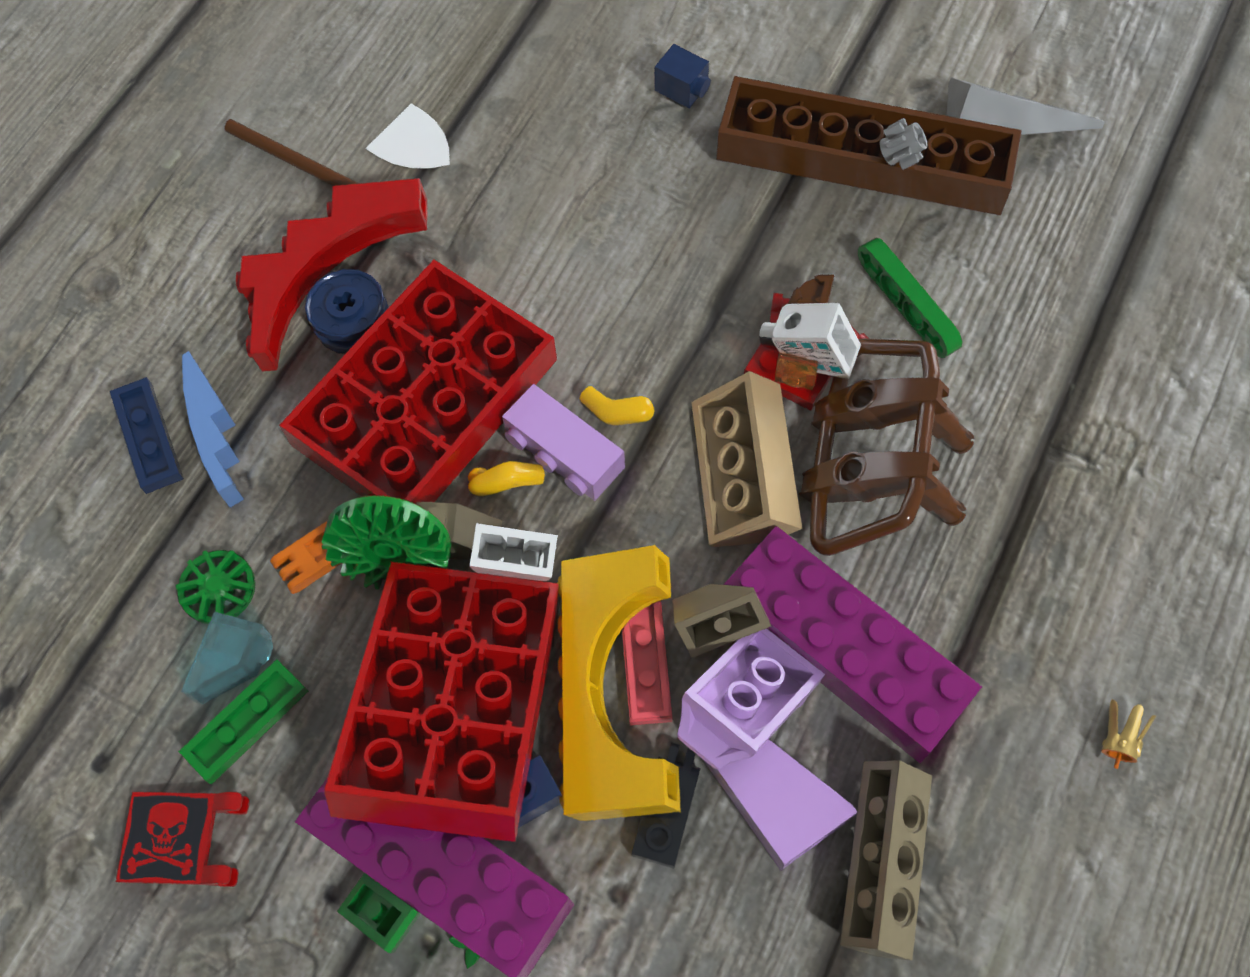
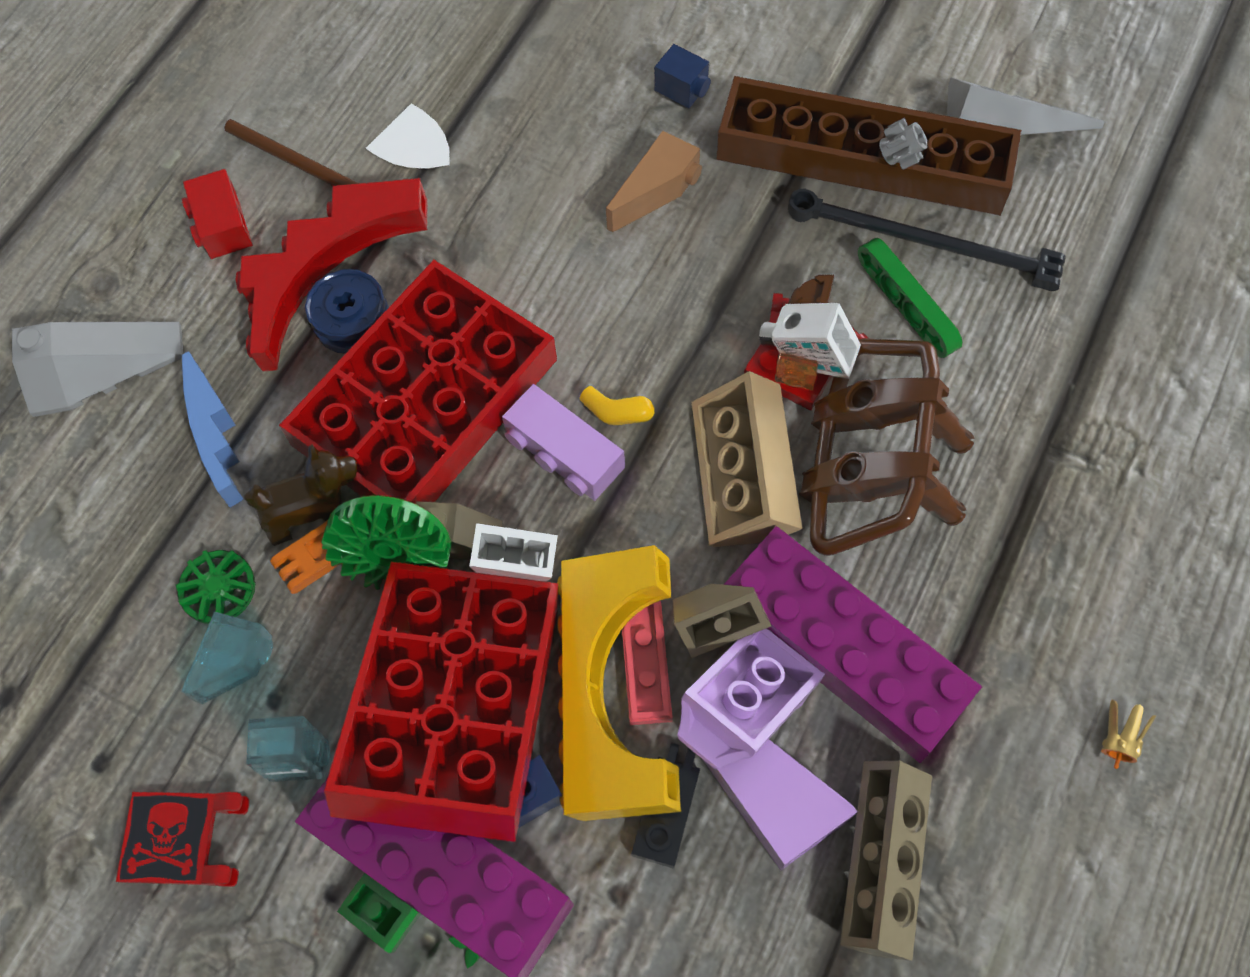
dark blue plate [109,377,184,494] -> none
green plate [178,659,309,785] -> none
yellow arm [468,461,545,496] -> none
none -> light grey wedge [12,322,183,417]
none -> red brick [181,169,253,259]
none -> dark brown animal [244,444,357,546]
none -> clear light blue brick [246,716,330,782]
none -> medium nougat slope [606,131,702,232]
none -> black hinge [787,188,1066,291]

